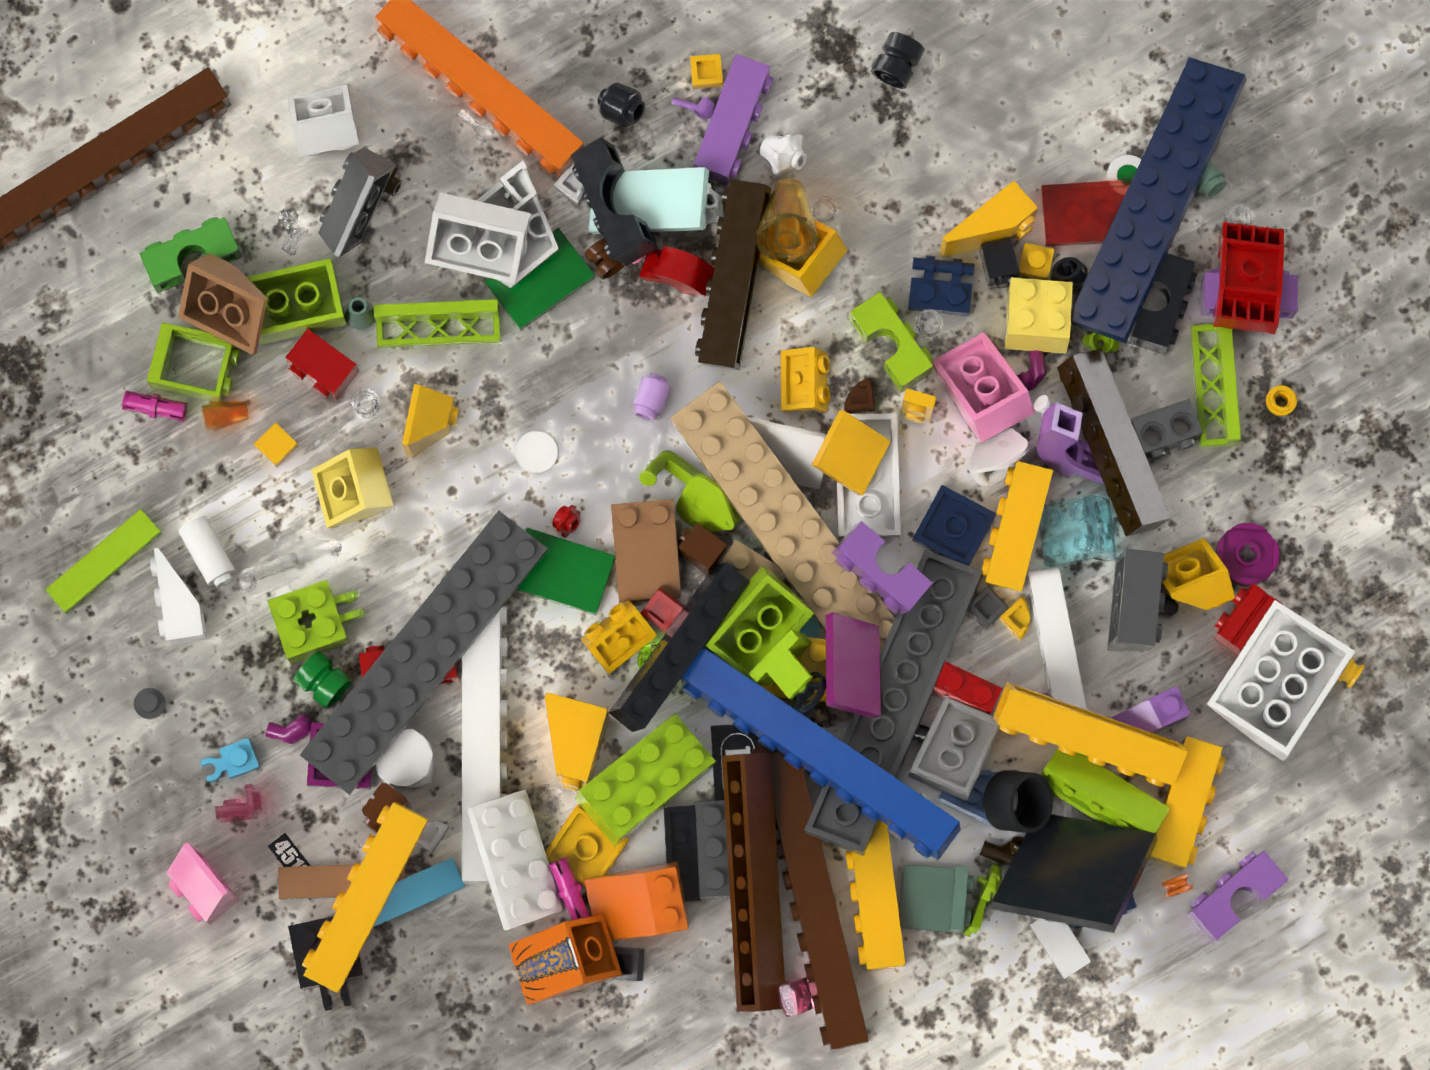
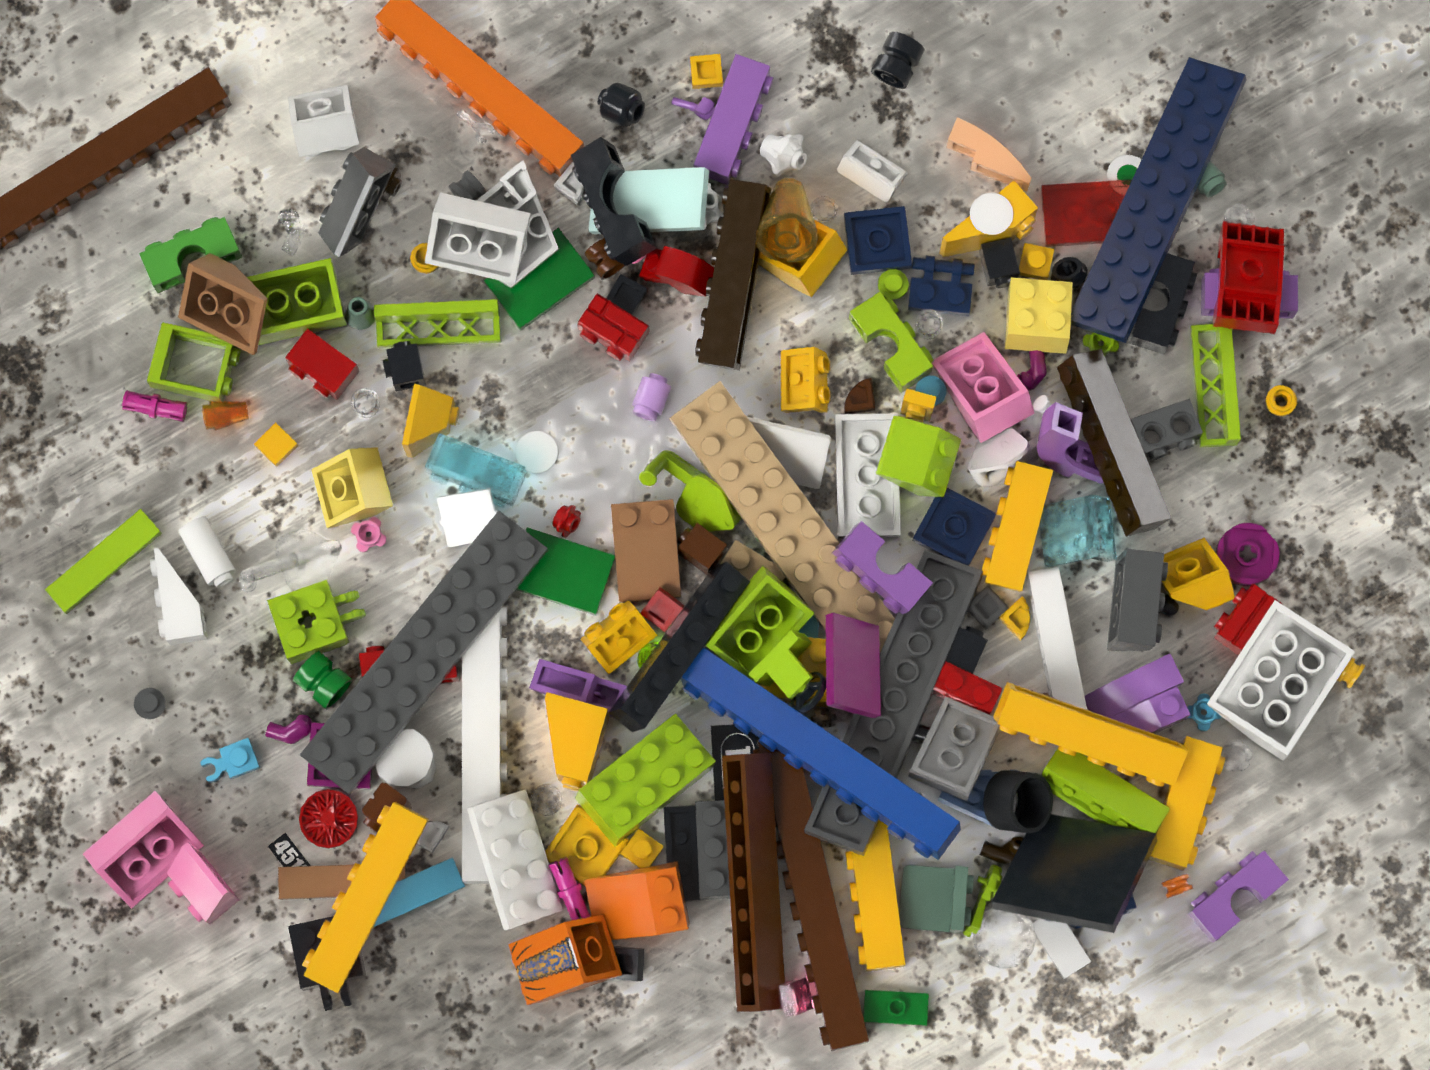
clear pink bracket [215,784,262,823] -> none
yellow tile [811,410,891,496] -> none
none -> bright pink slope [83,791,204,909]
none -> red wheel [299,789,358,849]
none -> bright pink plate [351,517,386,552]
none -> black brick [383,341,426,392]
none -> yellow plate [410,243,439,274]
none -> clear light blue brick [425,433,527,508]
none -> white piece [437,488,498,547]
none -> dark grey wheel [449,170,486,200]
none -> medium lavender slope [529,659,627,718]
none -> red brick [577,293,650,362]
none -> black plate [606,274,648,316]
none -> yellow plate [620,828,664,869]
none -> white slope [837,140,908,203]
none -> dark blue plate [844,206,912,275]
none -> green plate [863,990,929,1026]
none -> lime slope [876,416,961,497]
none -> lime plate [878,269,909,300]
none -> medium azure plate [915,376,946,406]
none -> light nougat slope [946,117,1031,192]
none -> black brick [946,626,988,674]
none -> white sticker [970,193,1013,235]
none -> clear dish [973,908,1036,969]
none -> medium lavender slope [1085,654,1184,718]
none -> medium azure plate [1187,694,1222,731]

